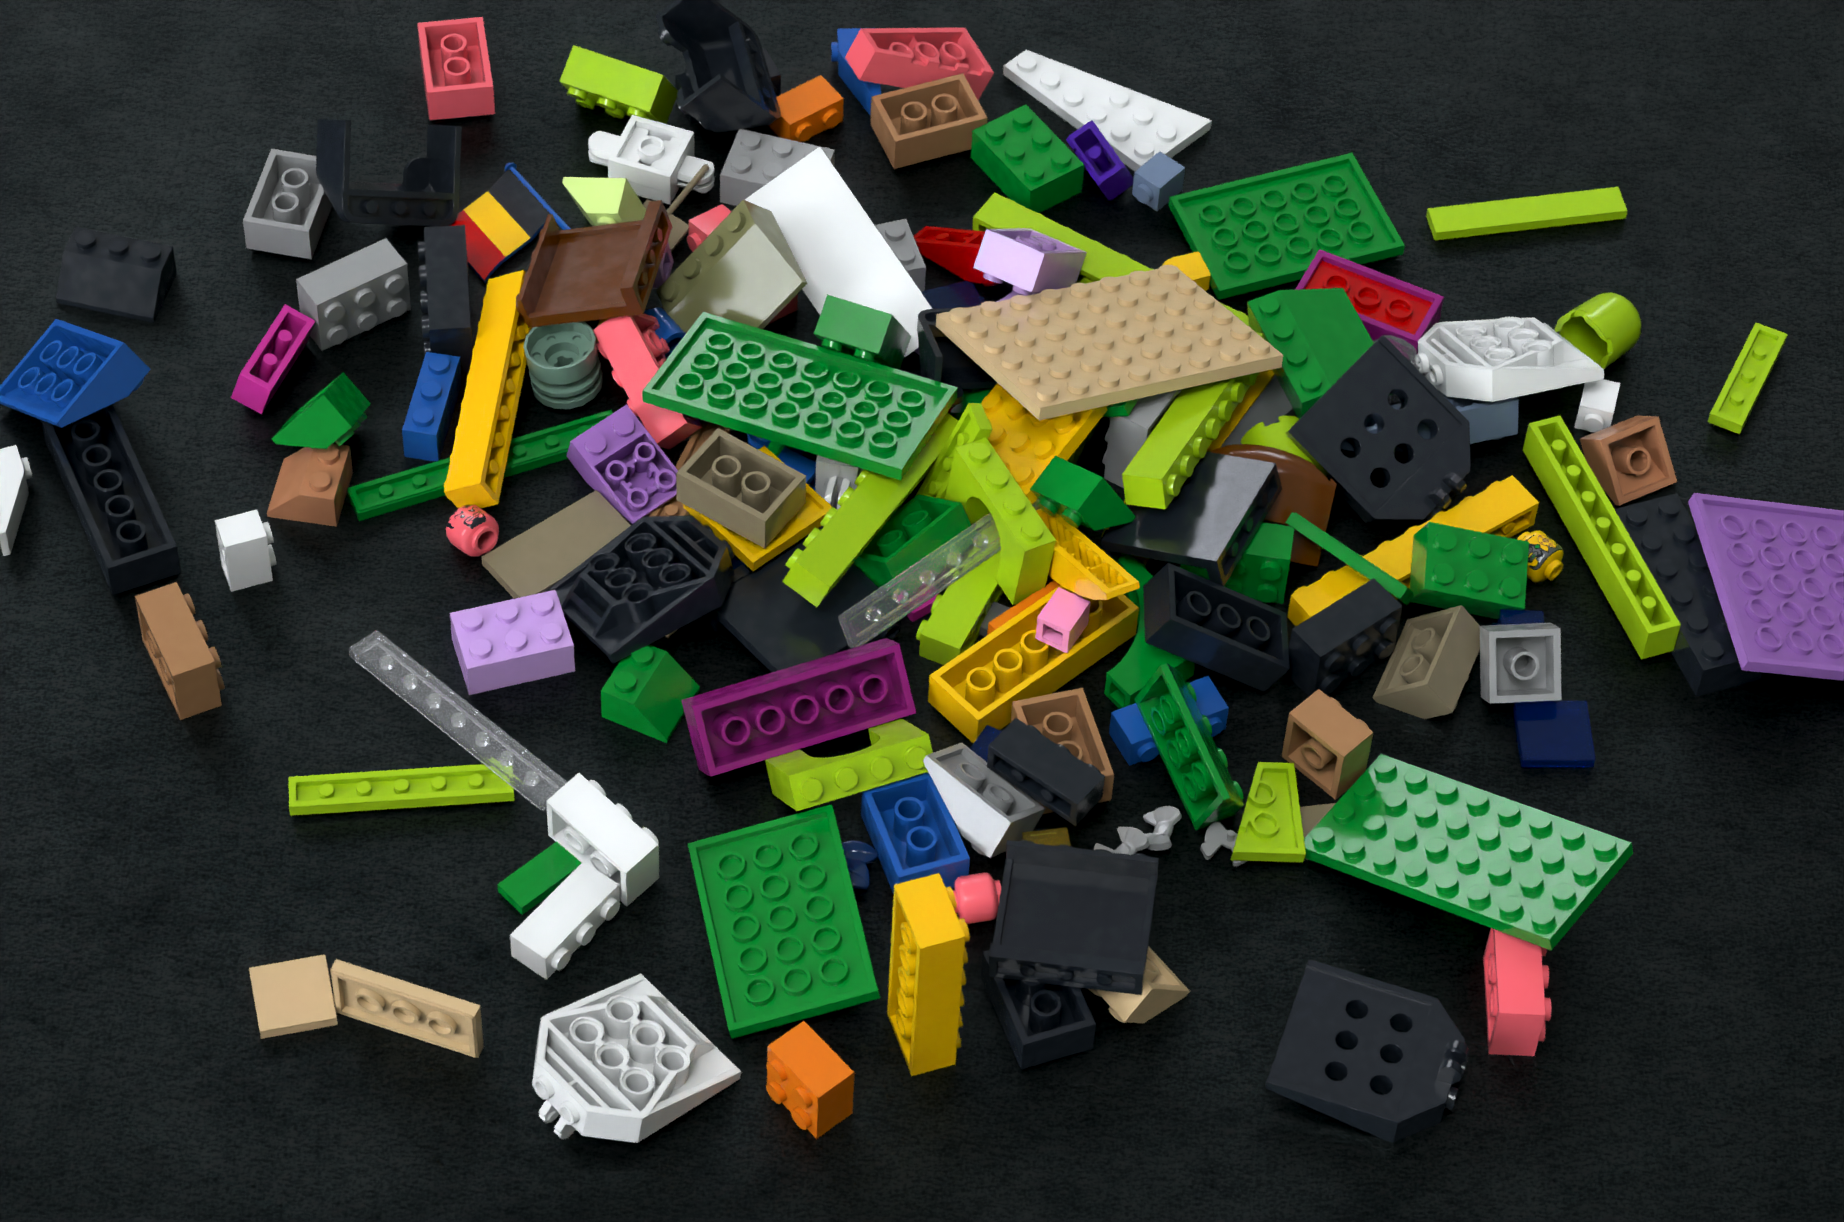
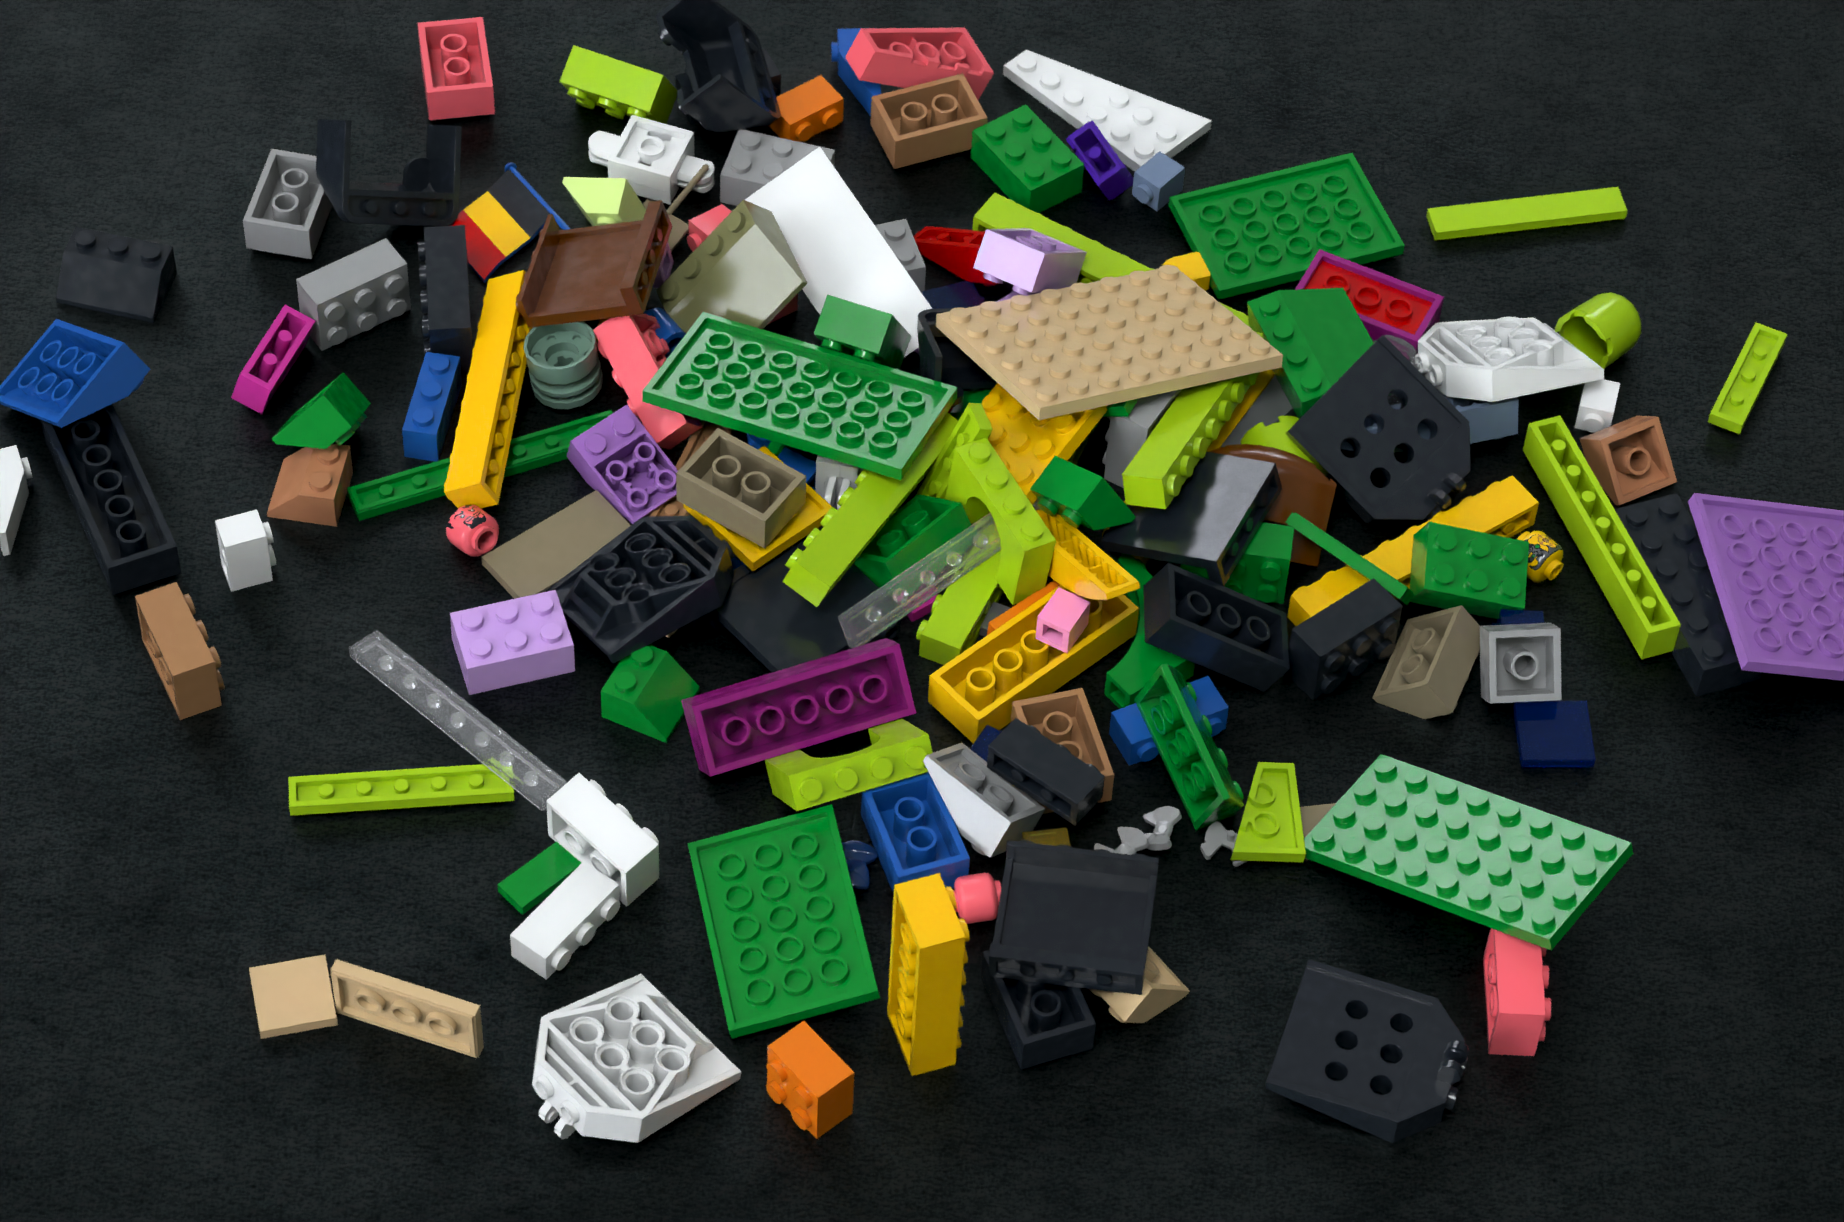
medium nougat brick [1282,689,1373,800] -> none

